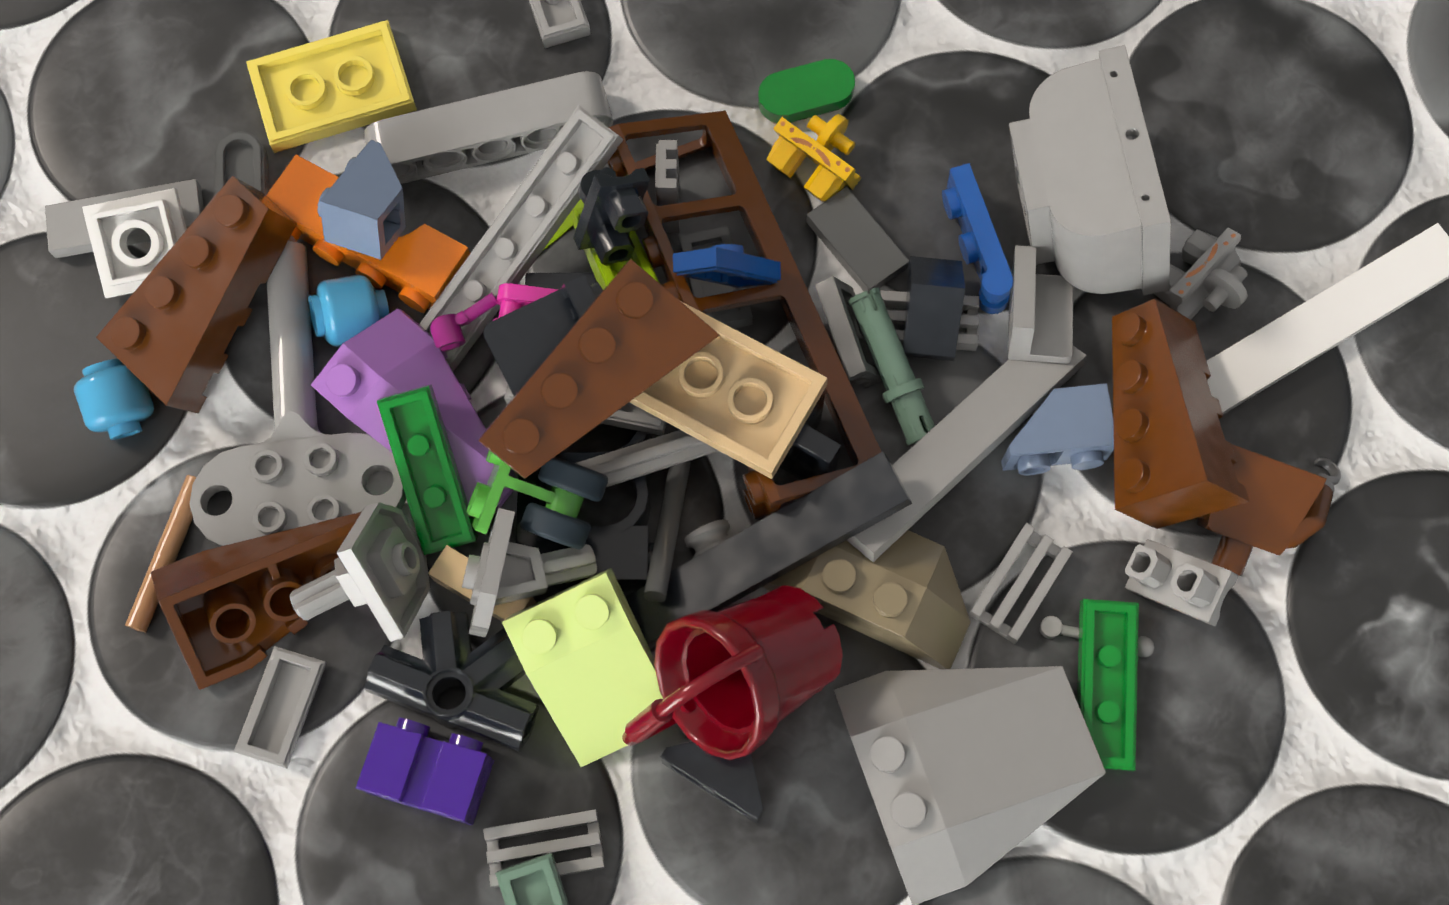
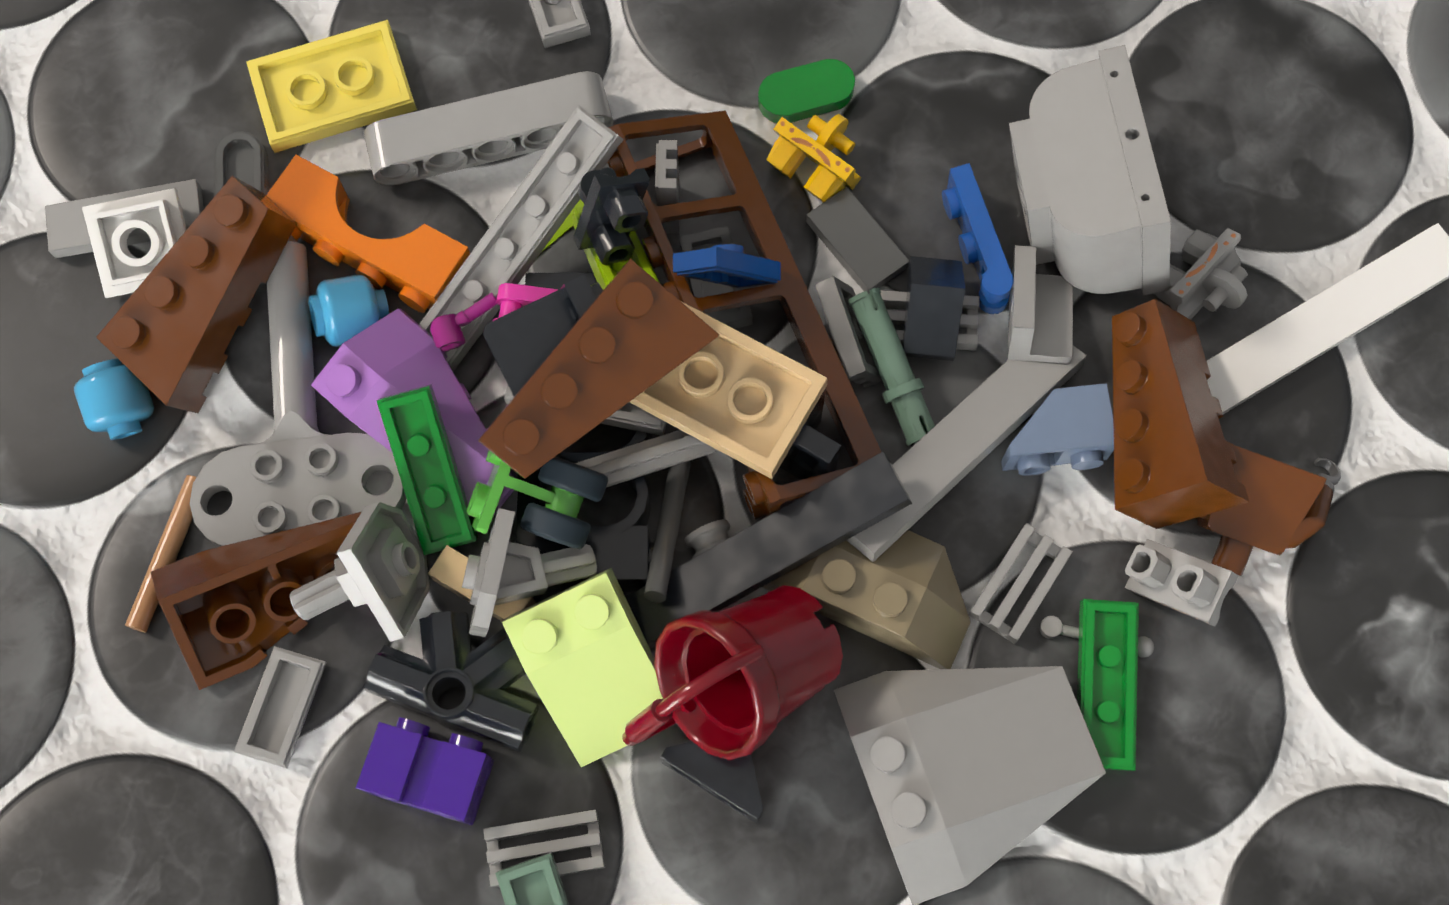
sand blue slope [317,140,406,260] -> none

